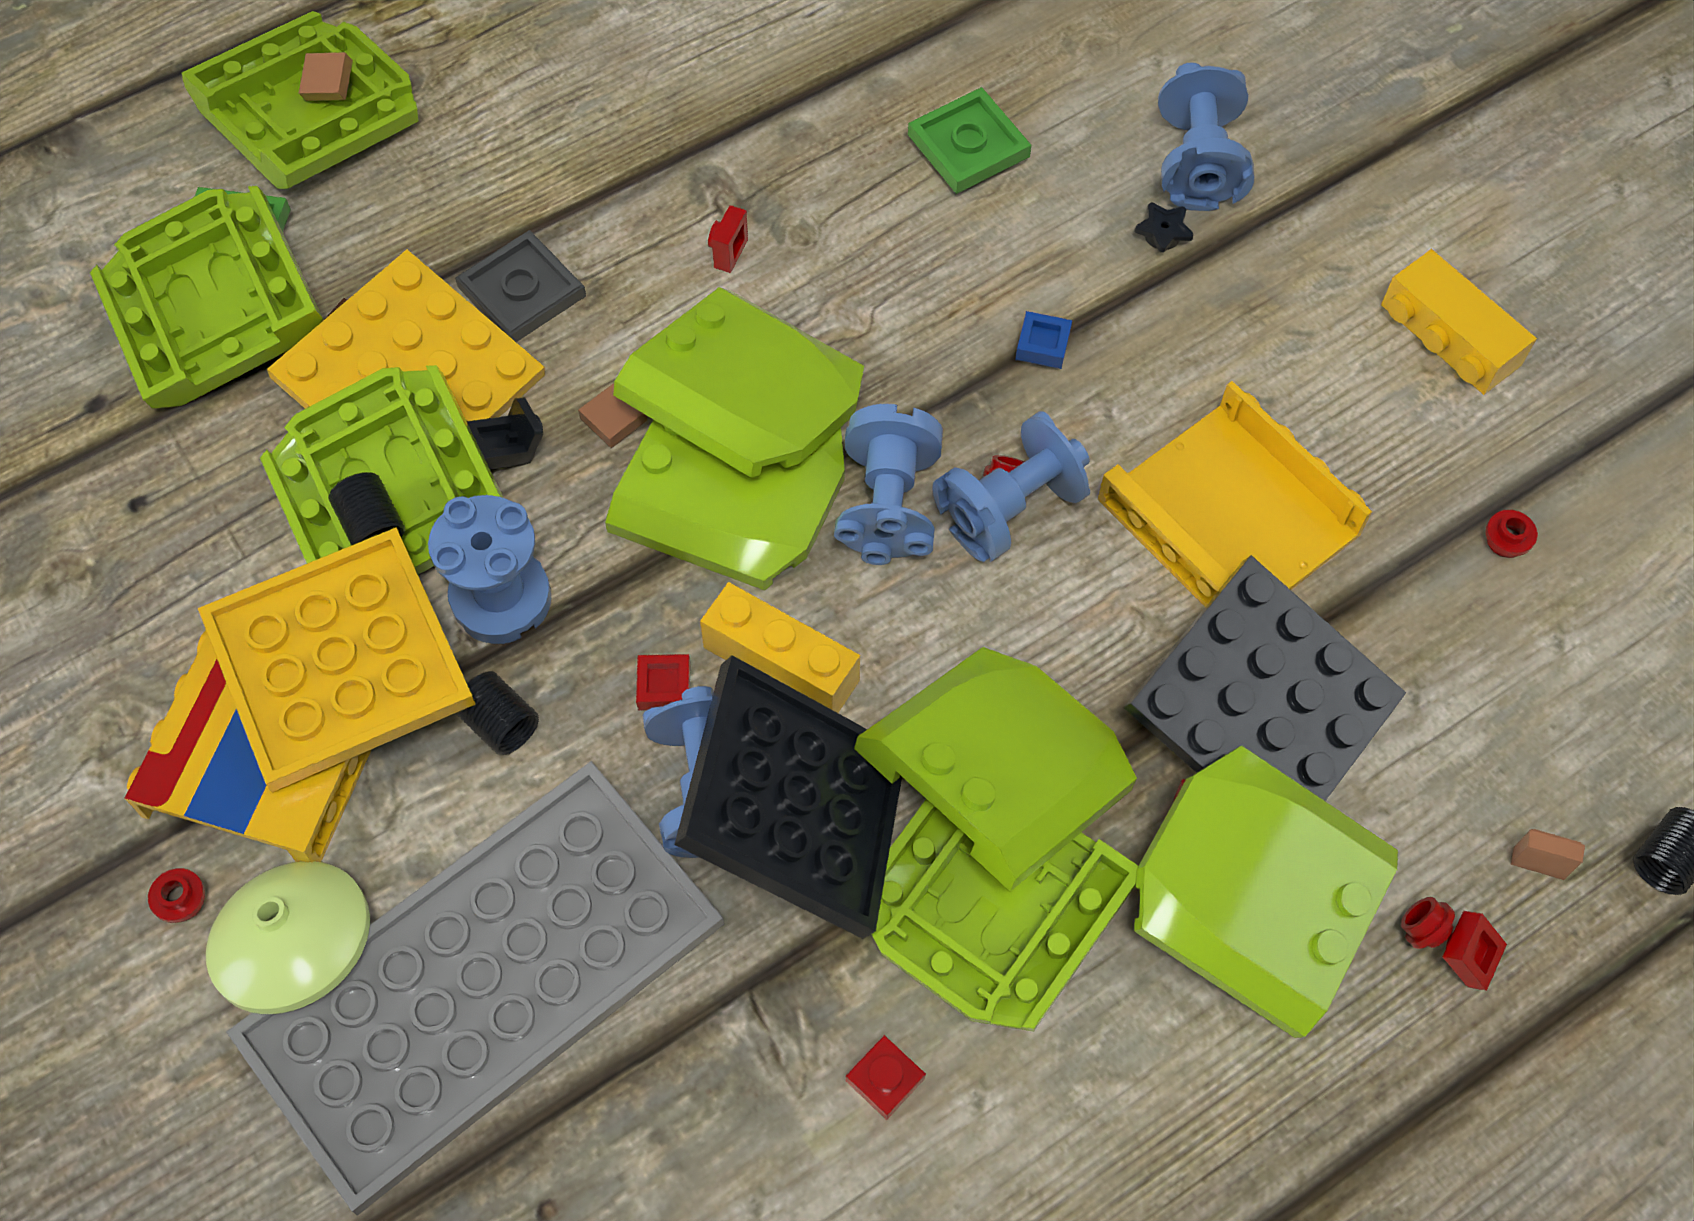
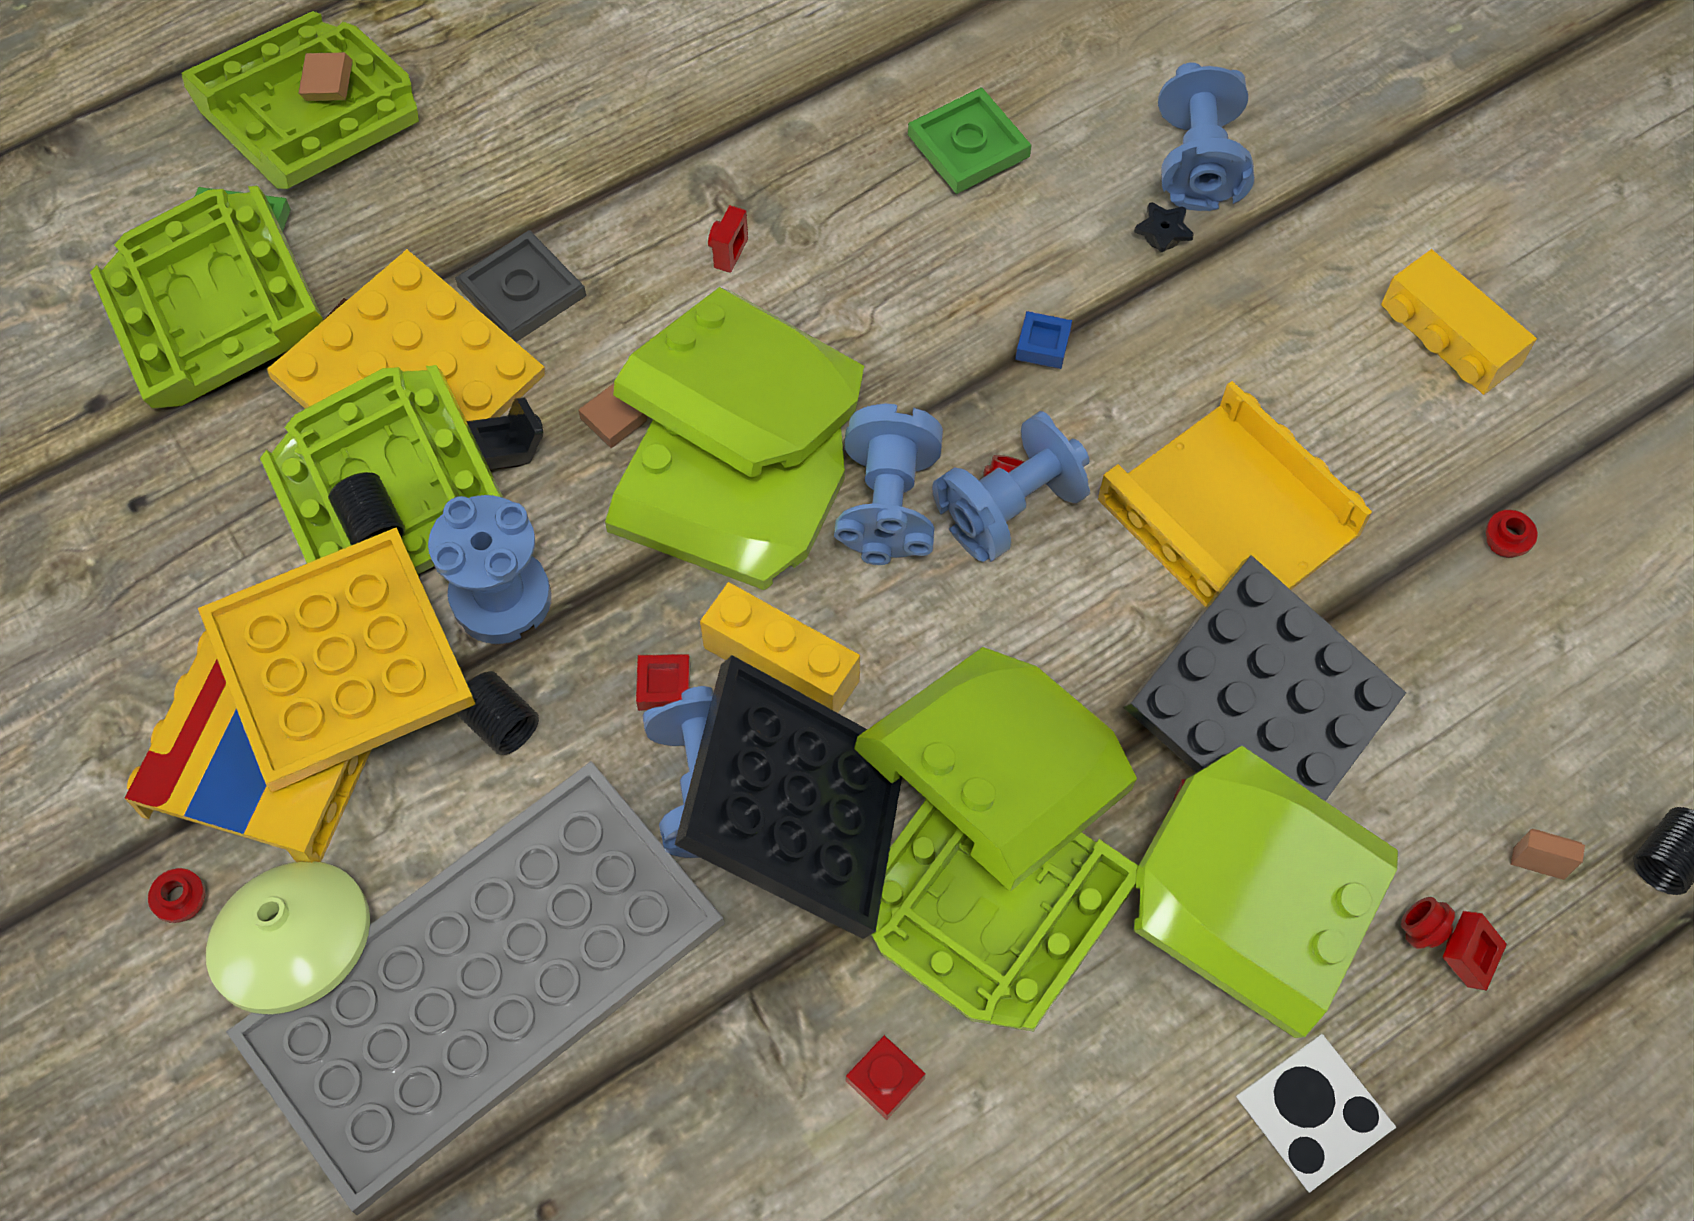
none -> white sticker [1236,1034,1396,1193]

